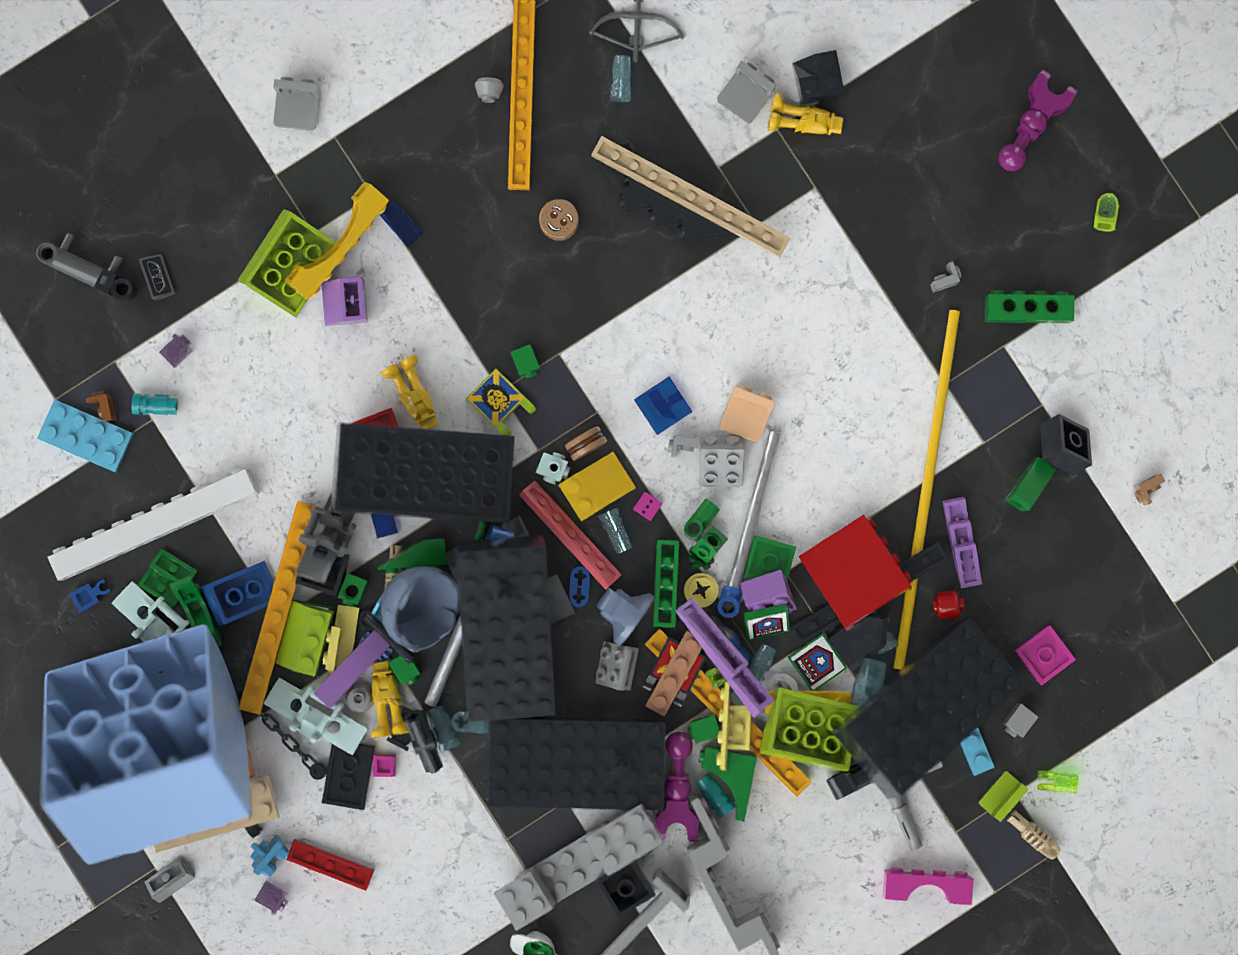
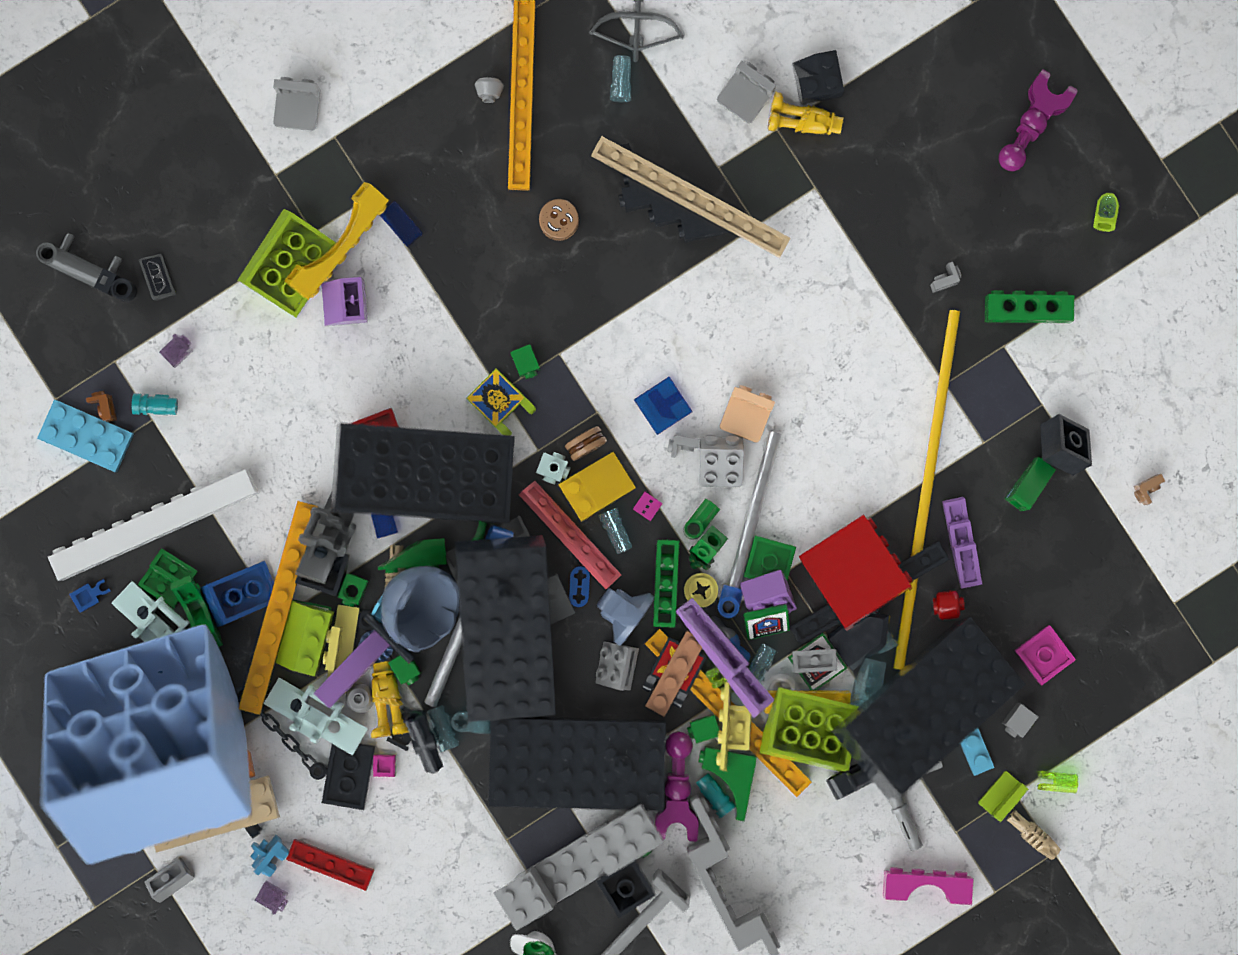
yellow piece [380,354,438,429] -> none
none -> light grey plate [792,649,837,673]

